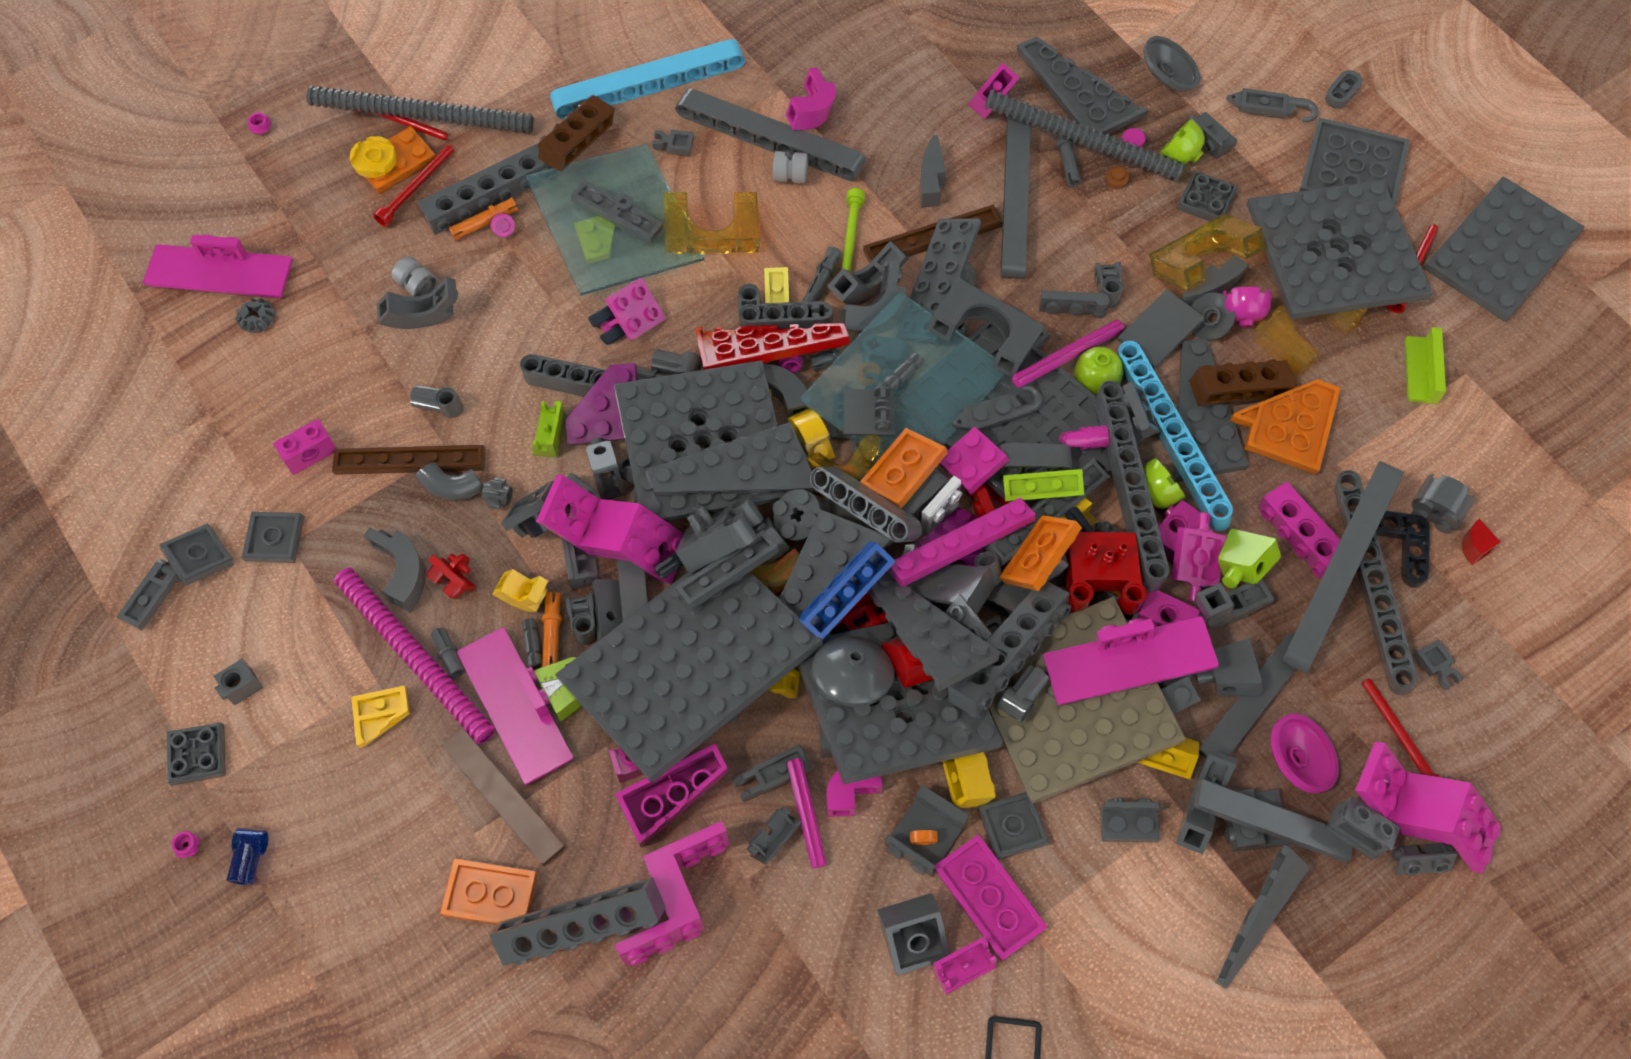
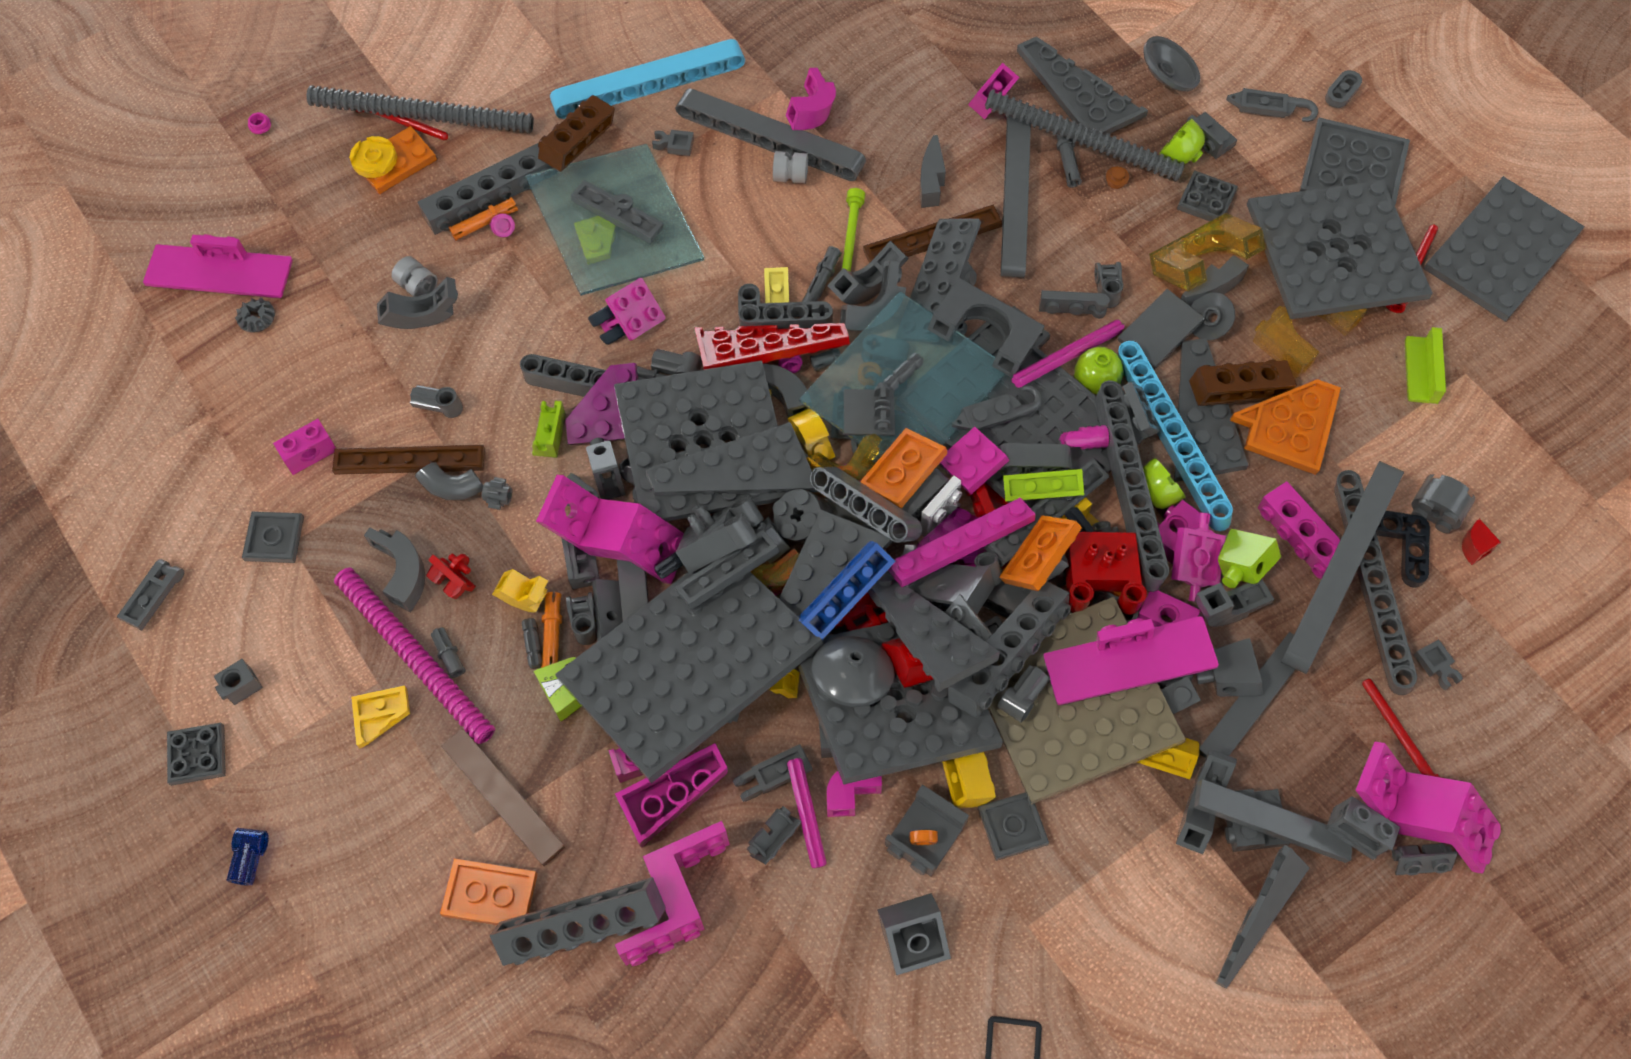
dark grey tile [159,523,234,586] -> none
dark pink plate [171,831,200,858] -> none
red piece [372,145,454,227] -> none
dark pink bracket [457,628,574,785] -> none
dark grey piece [502,480,566,538] -> none
clear yellow arch [663,192,760,254] -> none
dark pink hinge [932,936,997,995] -> none
dark pink plate [935,834,1048,962] -> none
dark grey bracket [1100,798,1160,843] -> none
dark pink tile [1122,128,1146,148] -> none
dark pink cylinder [1222,287,1272,328] -> none
dark pink dish [1271,714,1339,794] -> none

